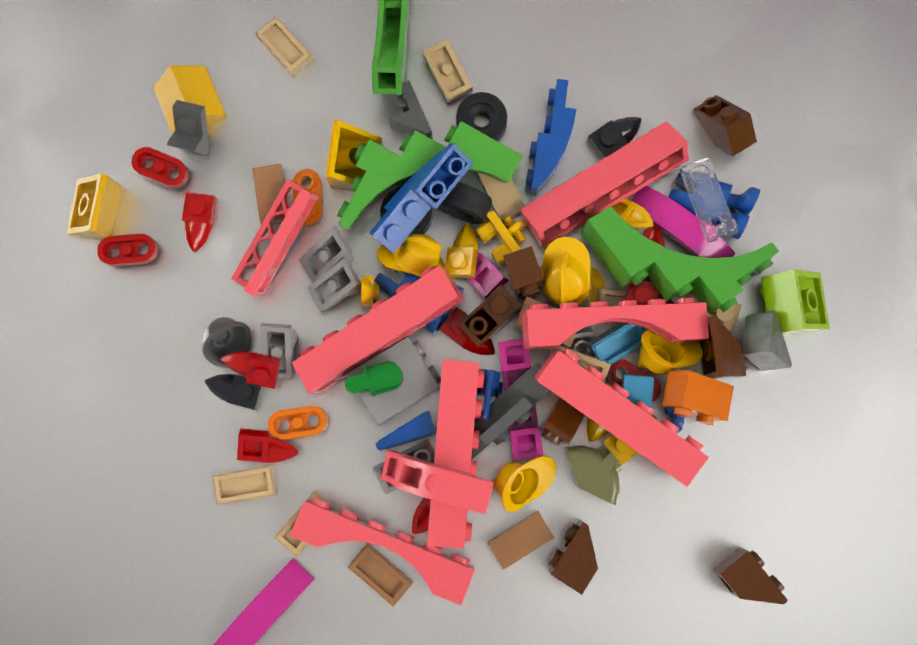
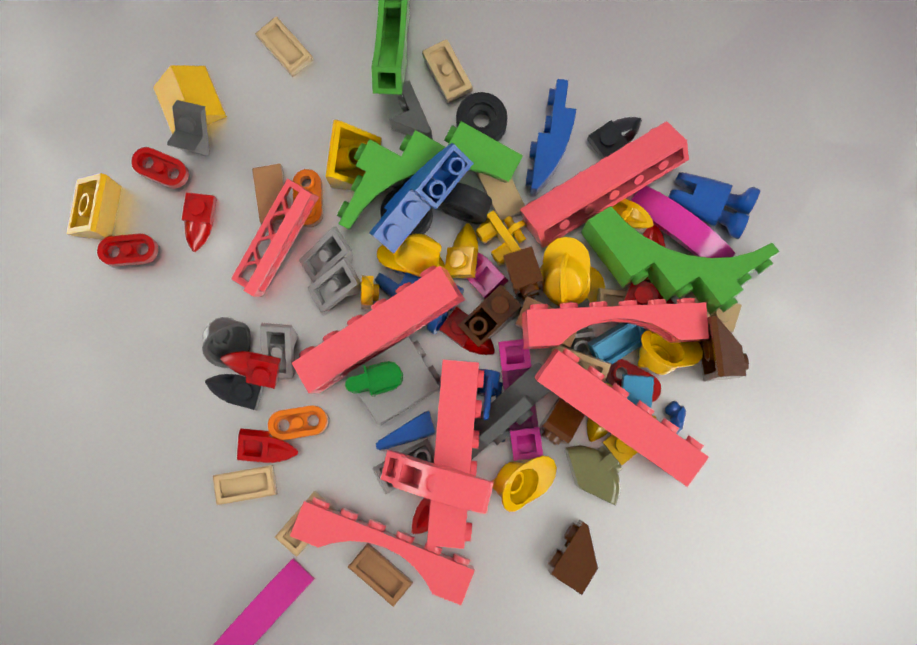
medium nougat tile [487,511,555,570] -> none
orange brick [662,370,734,425] -> none
clear plate [679,157,738,243] -> none
reddish brown slope [693,95,757,156] -> none
reddish brown slope [713,548,789,605] -> none
flat silver slope [742,310,792,371] -> none
lime slope [760,270,830,335] -> none

